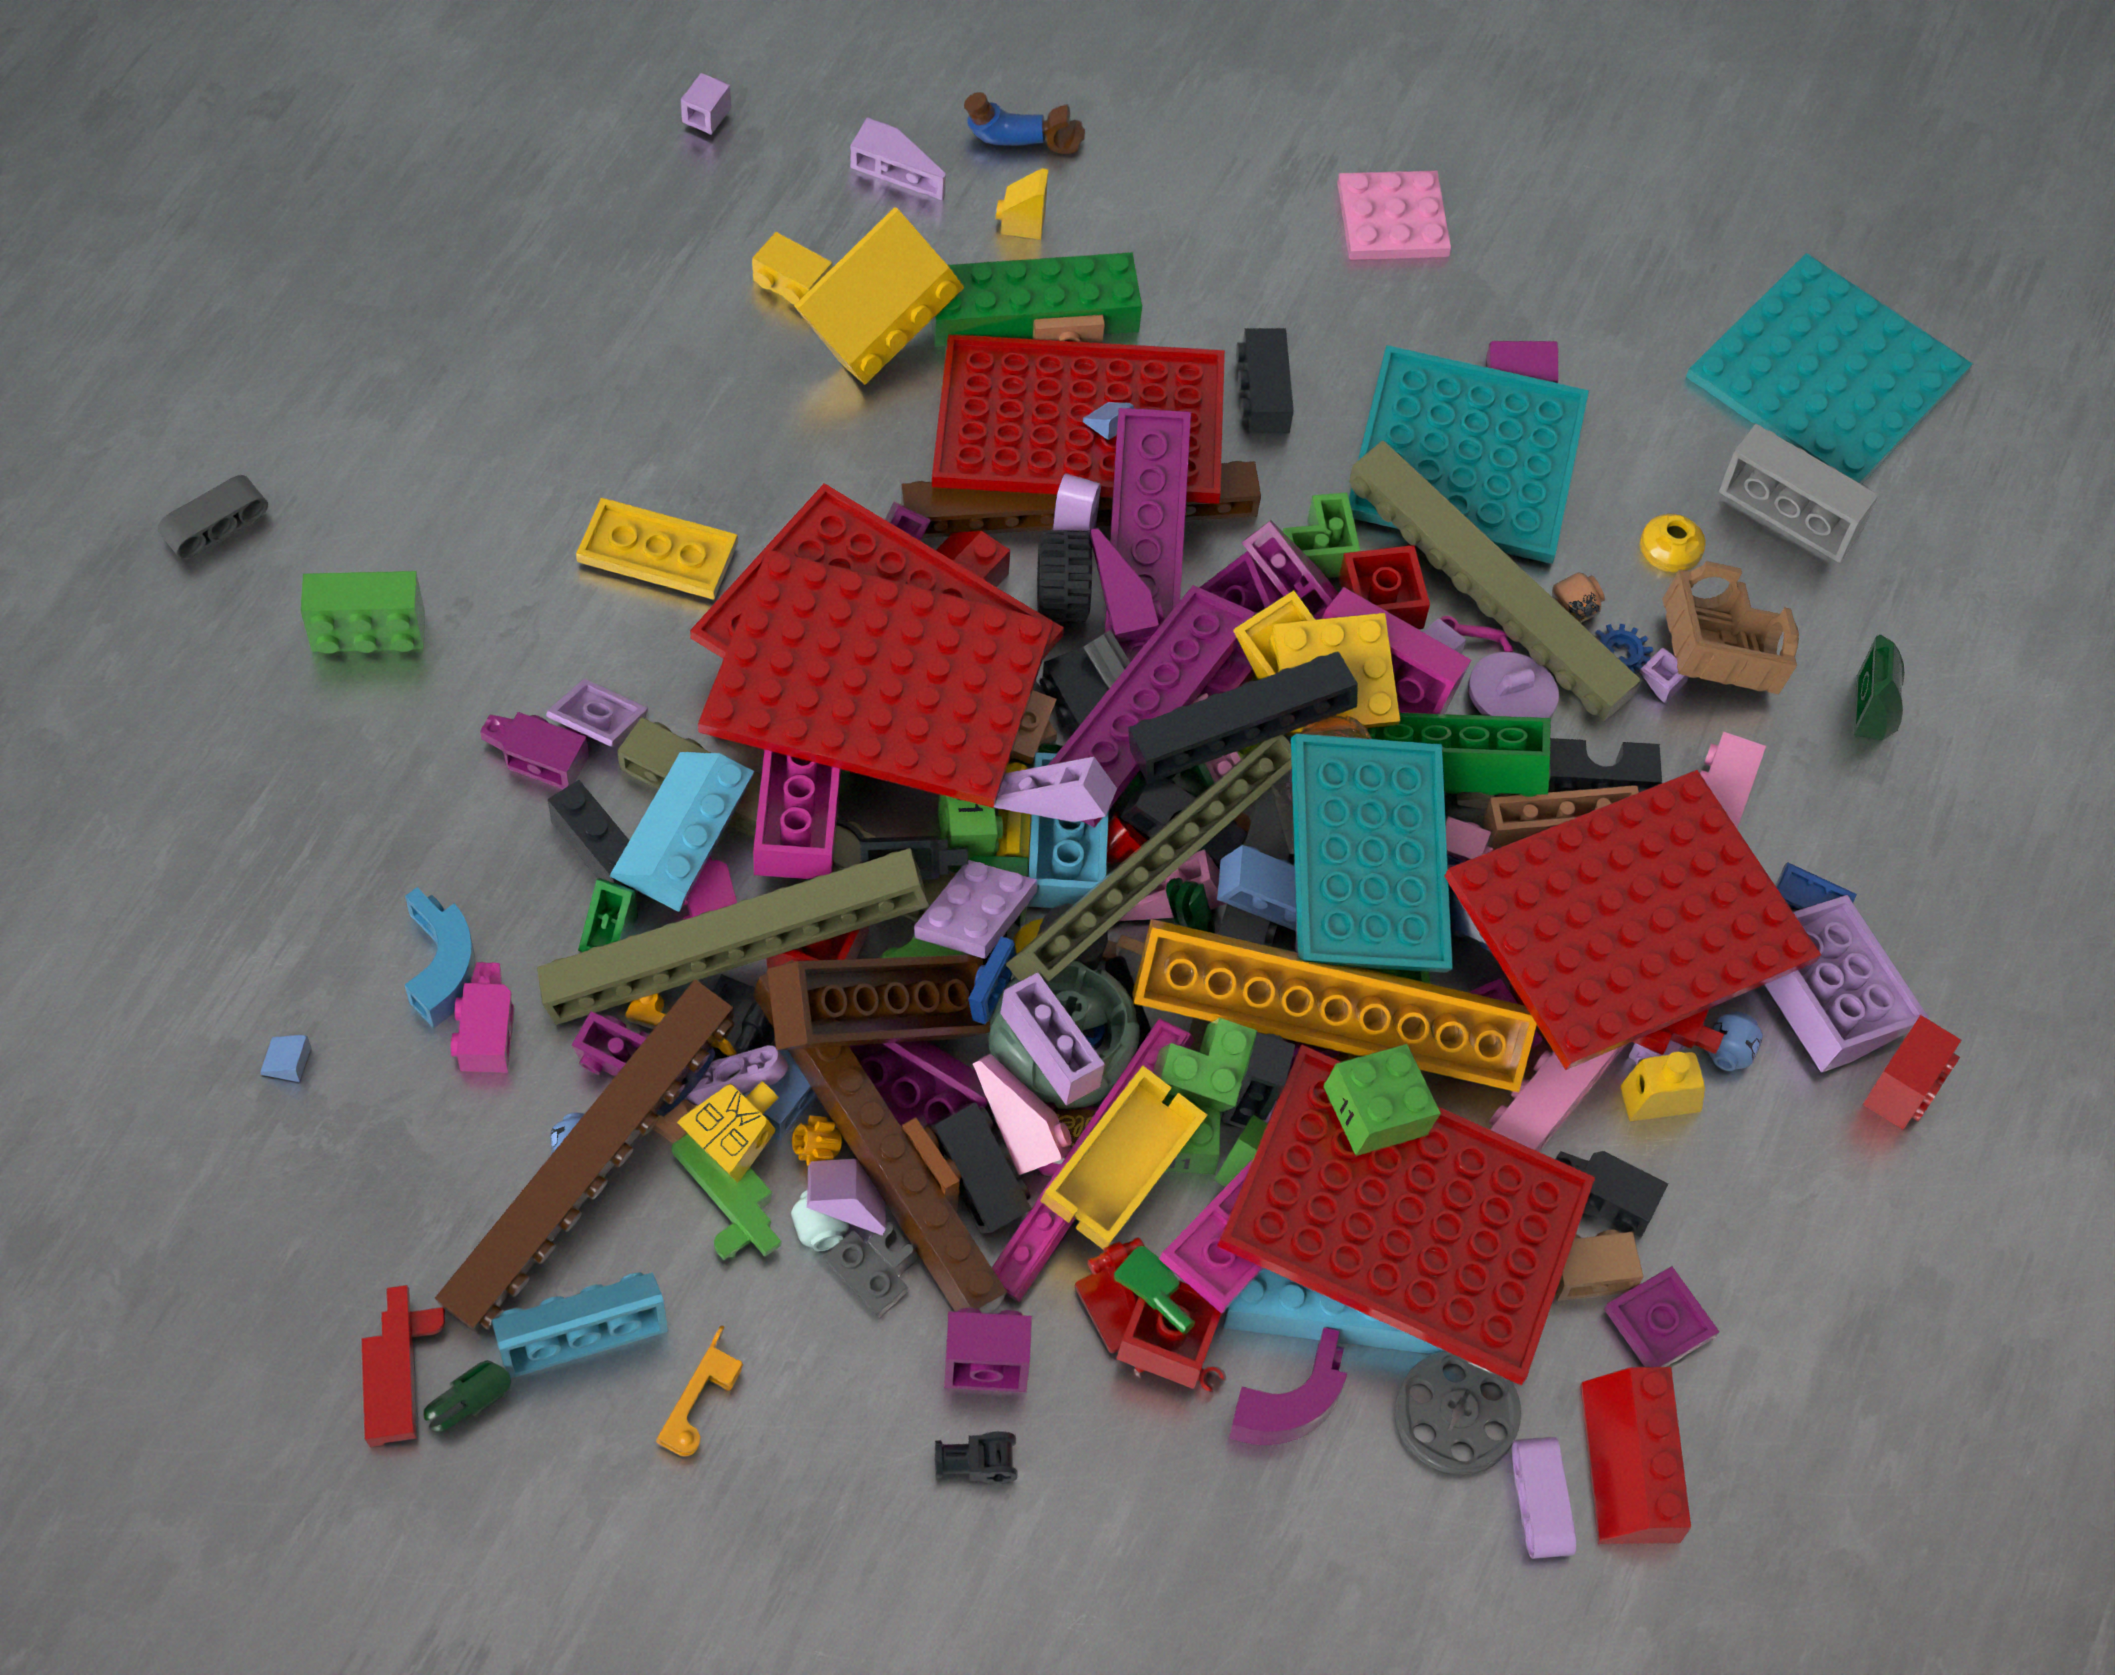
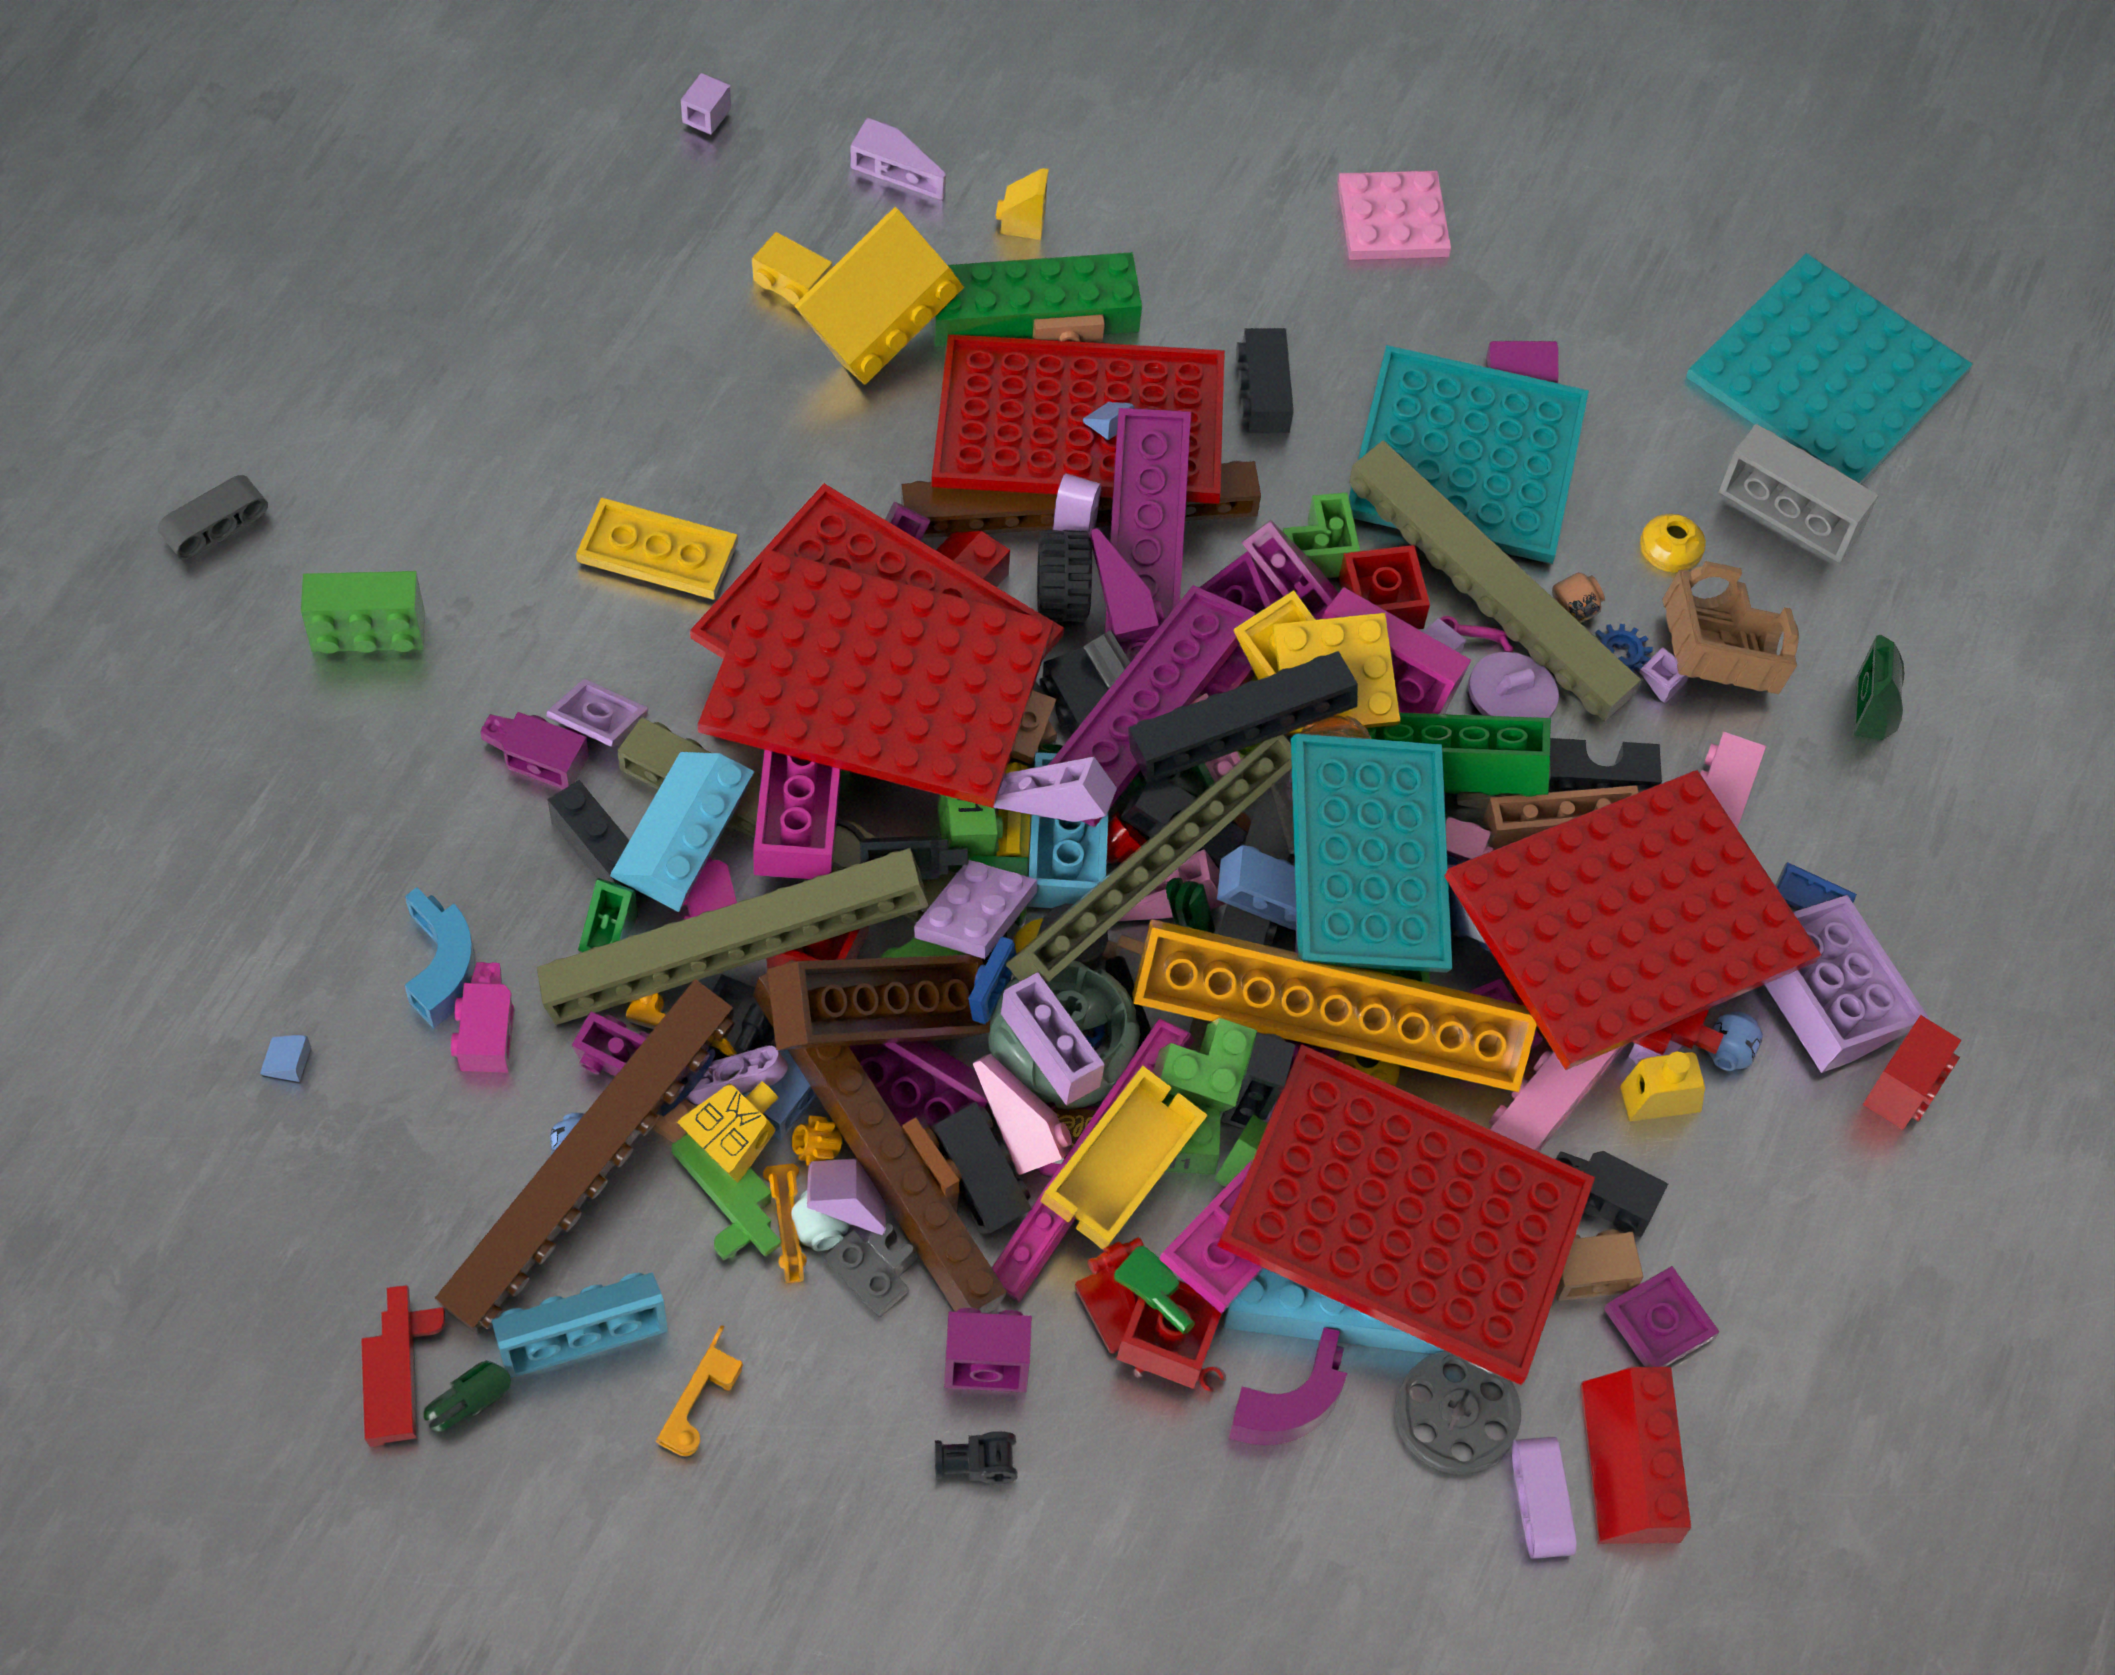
piece [964,92,1085,154] -> none
bright green brick [1323,1044,1441,1156] -> none
none -> light orange piece [763,1163,807,1283]

